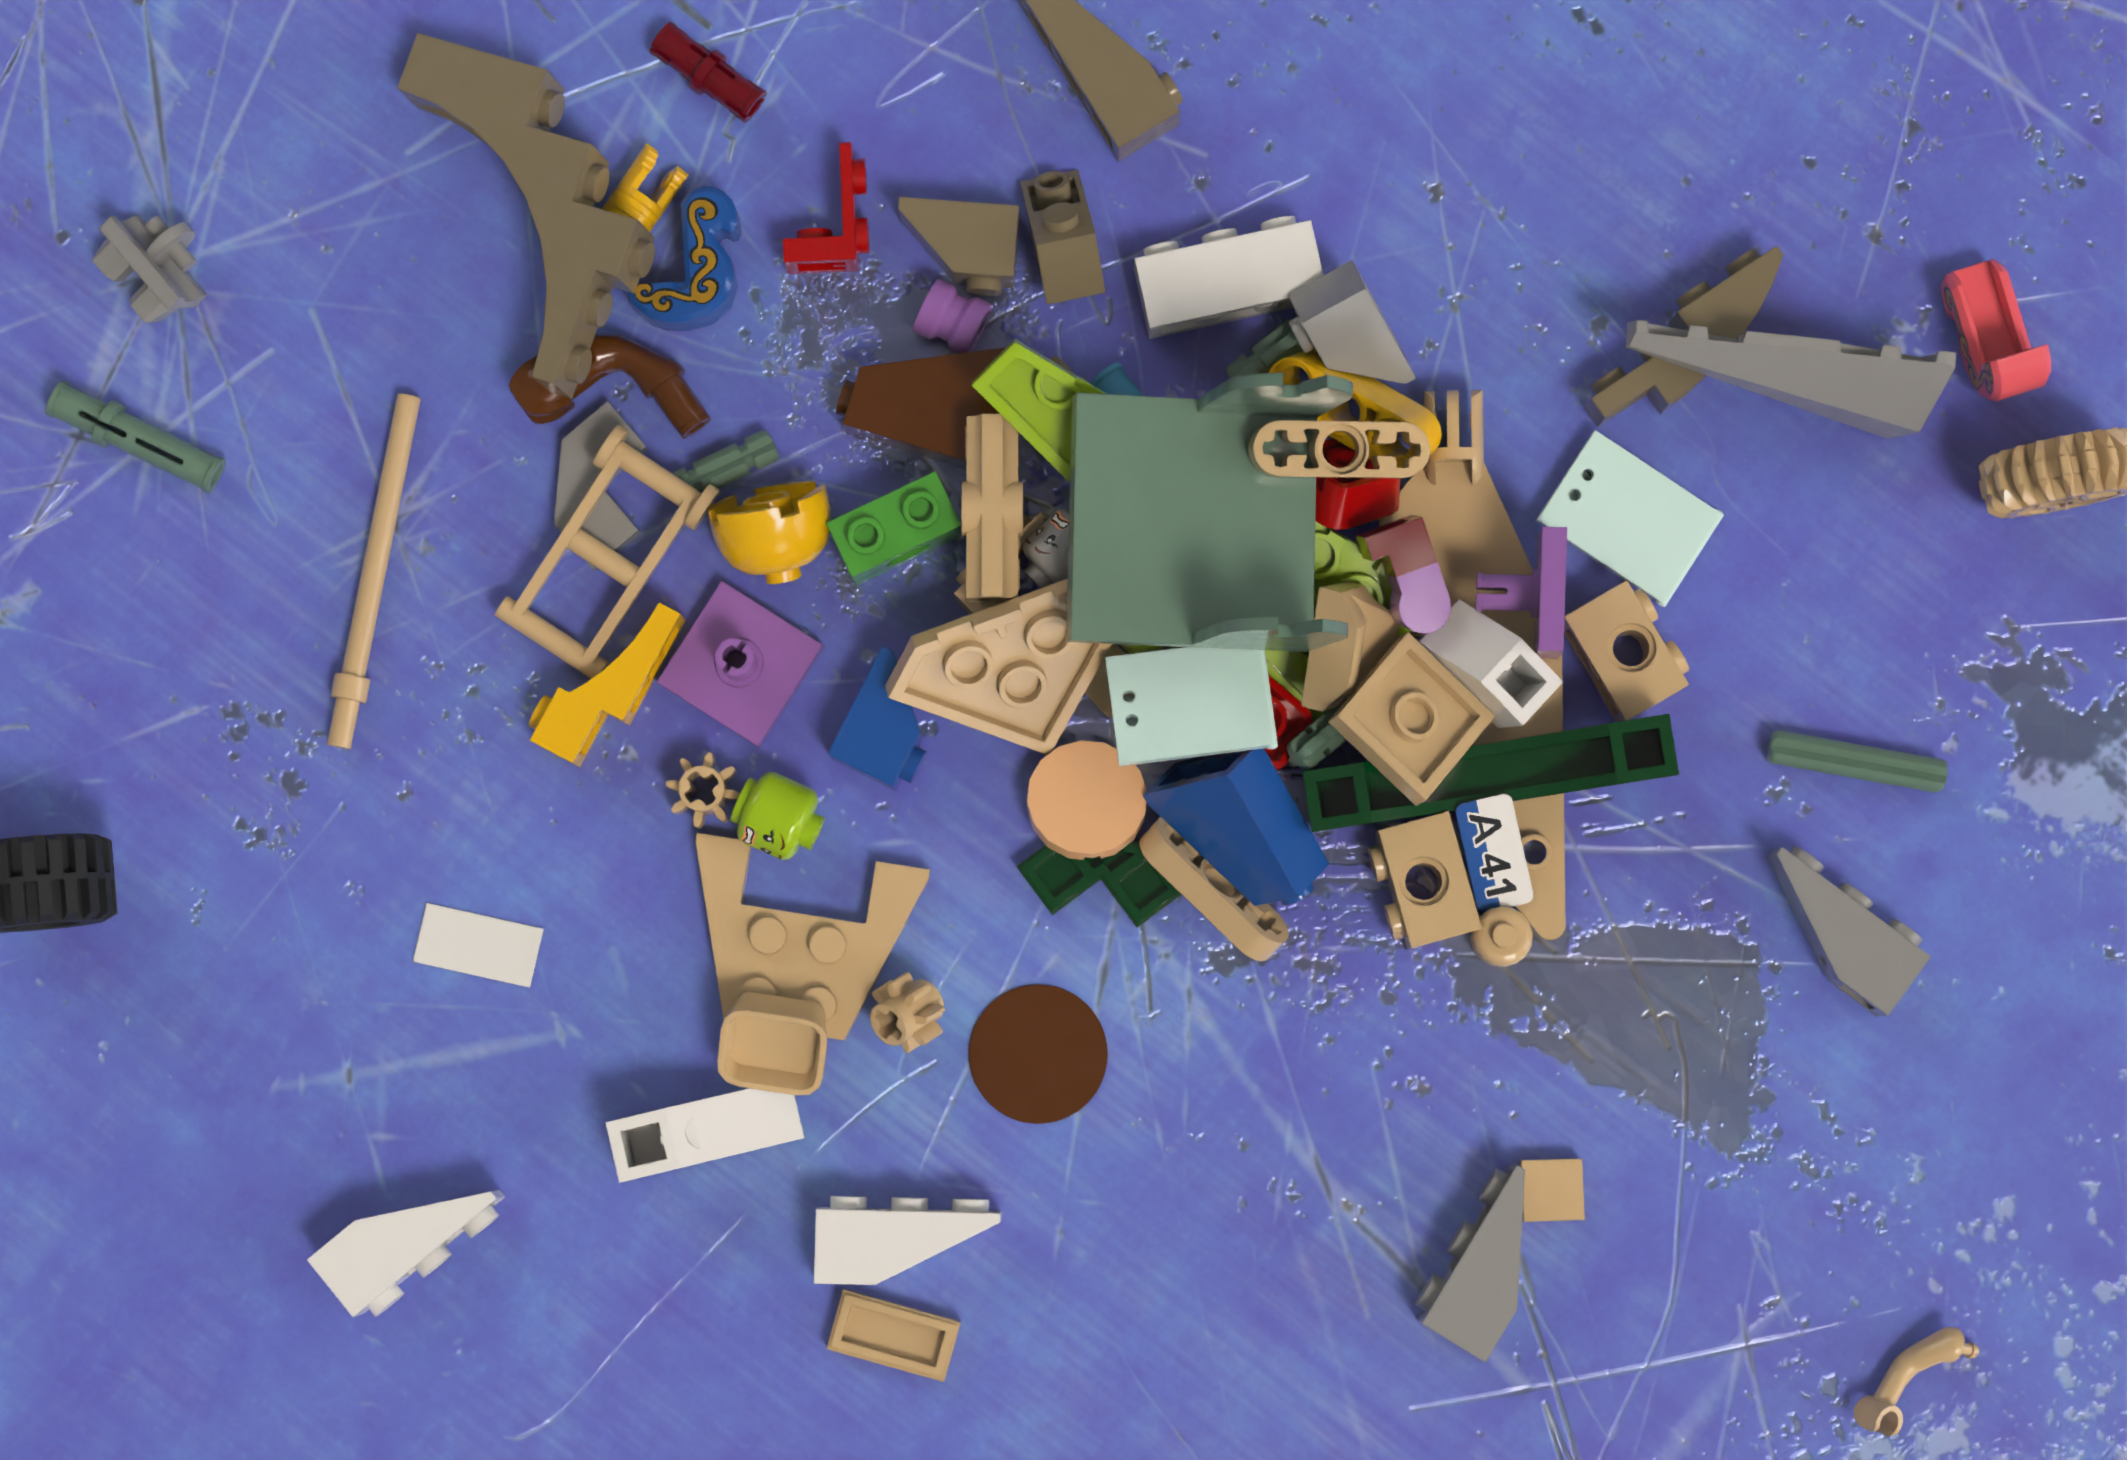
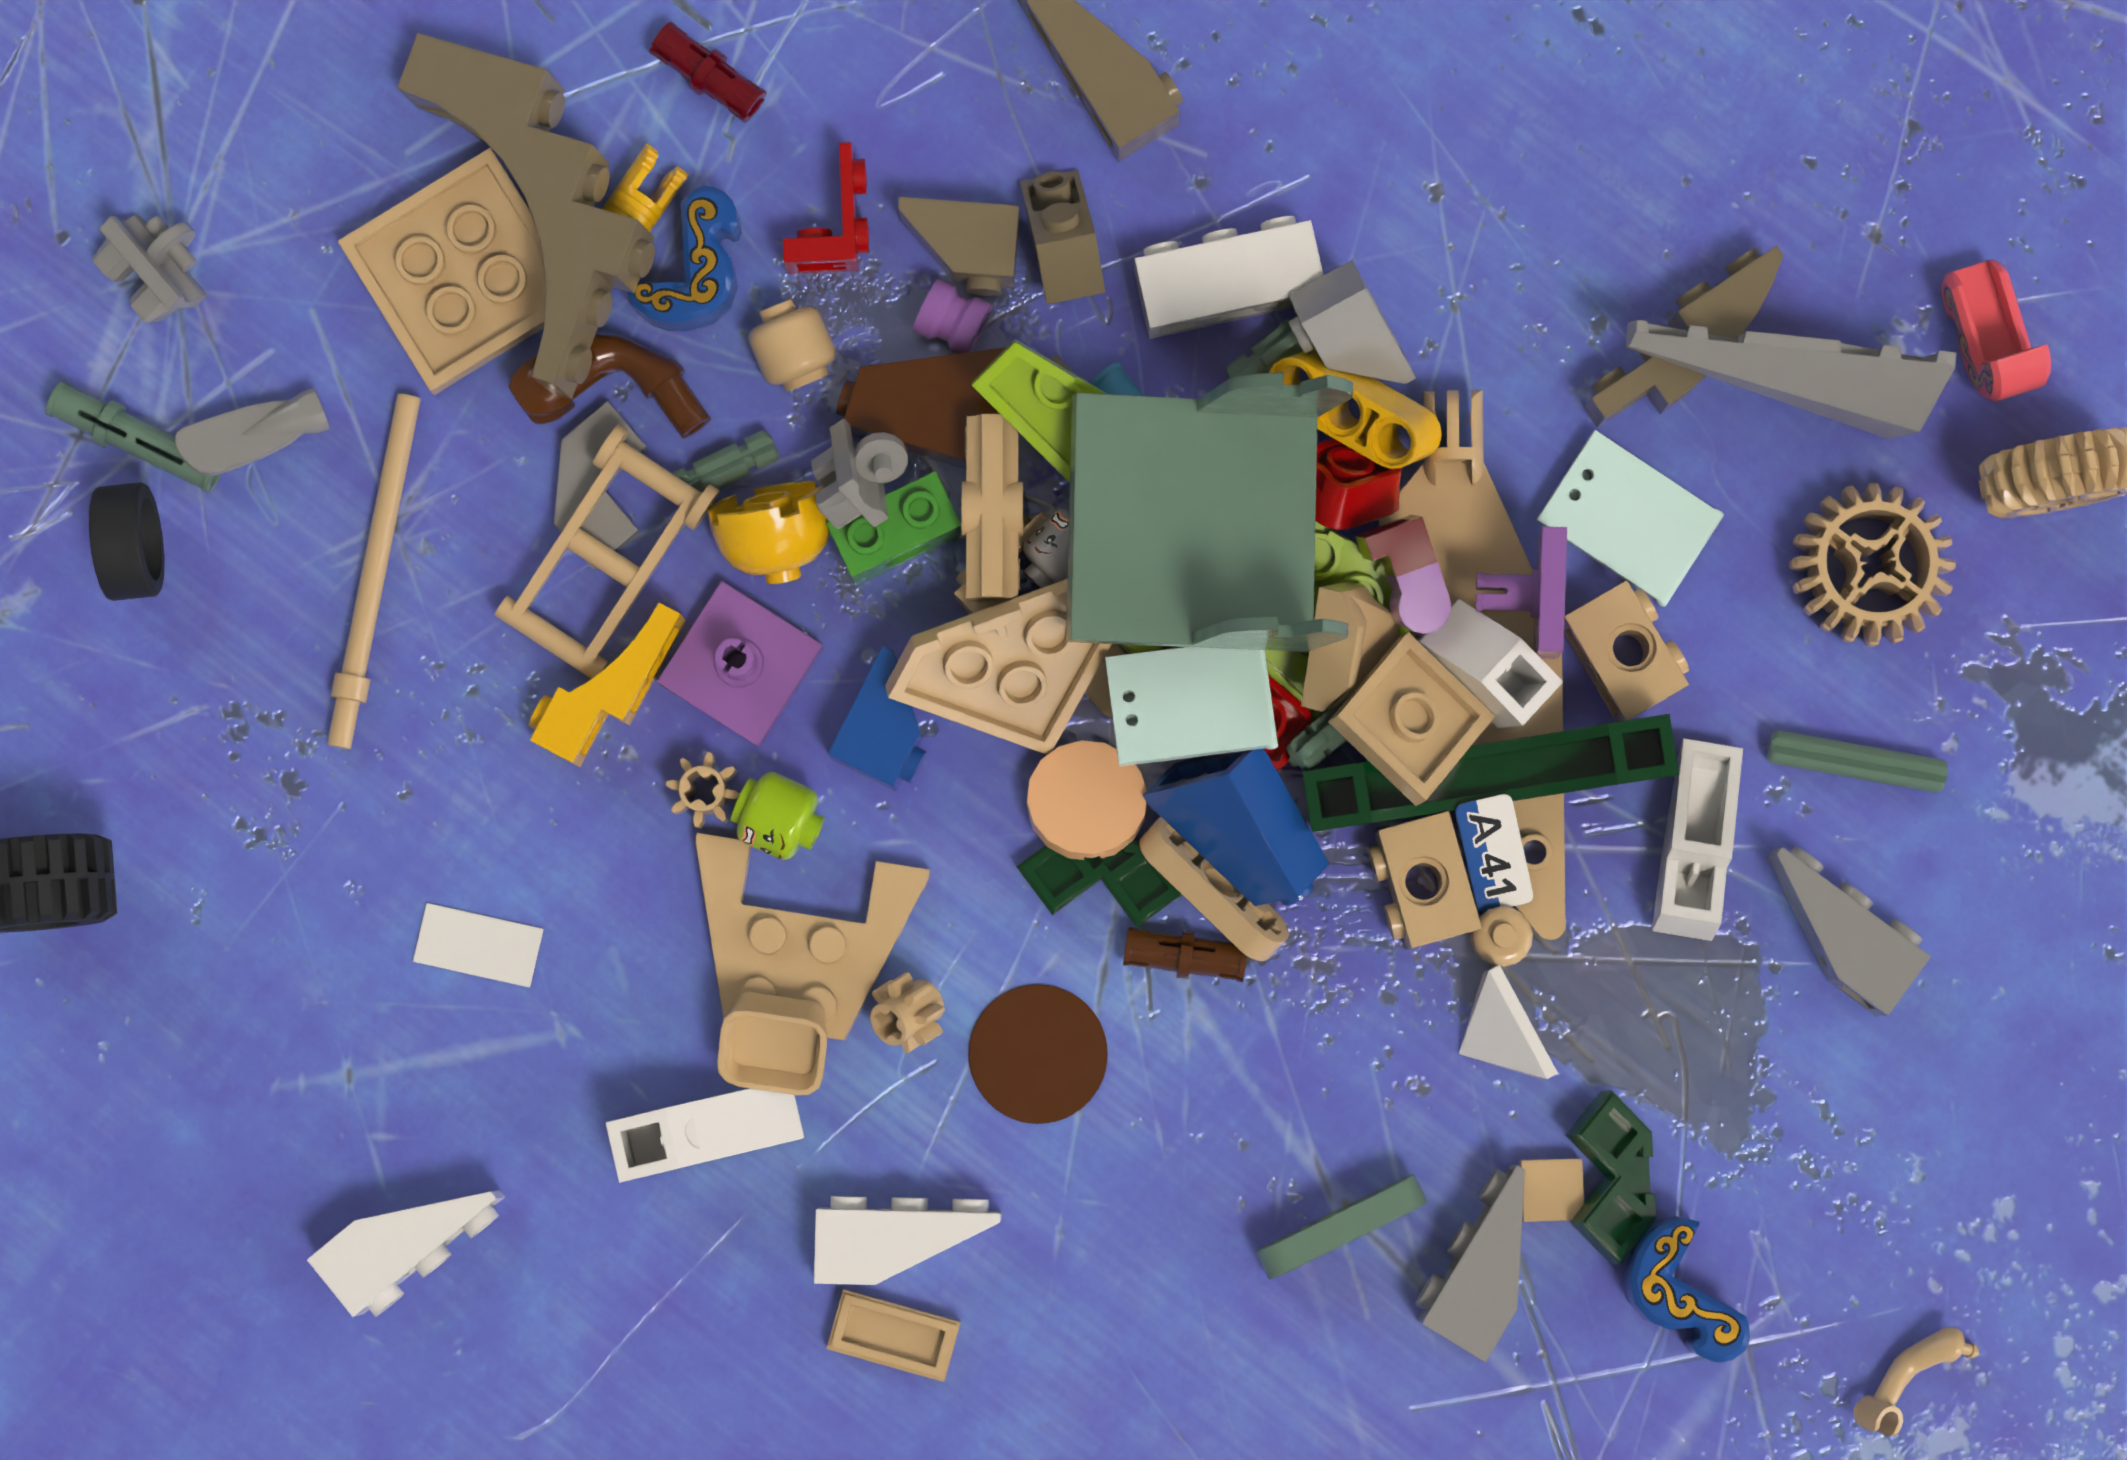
tan beam [1248,420,1430,478] -> none
none -> black tyre [89,482,165,601]
none -> light grey piece [175,387,330,476]
none -> tan plate [338,147,546,395]
none -> tan head [748,299,836,392]
none -> light grey hips [811,418,908,530]
none -> reddish brown pin [1123,927,1247,982]
none -> sand green beam [1256,1174,1428,1280]
none -> white slope [1459,965,1558,1079]
none -> dark green tile [1565,1090,1656,1264]
none -> blue animal [1623,1216,1750,1363]
none -> white slope [1652,738,1743,941]
none -> tan gear [1789,483,1956,647]

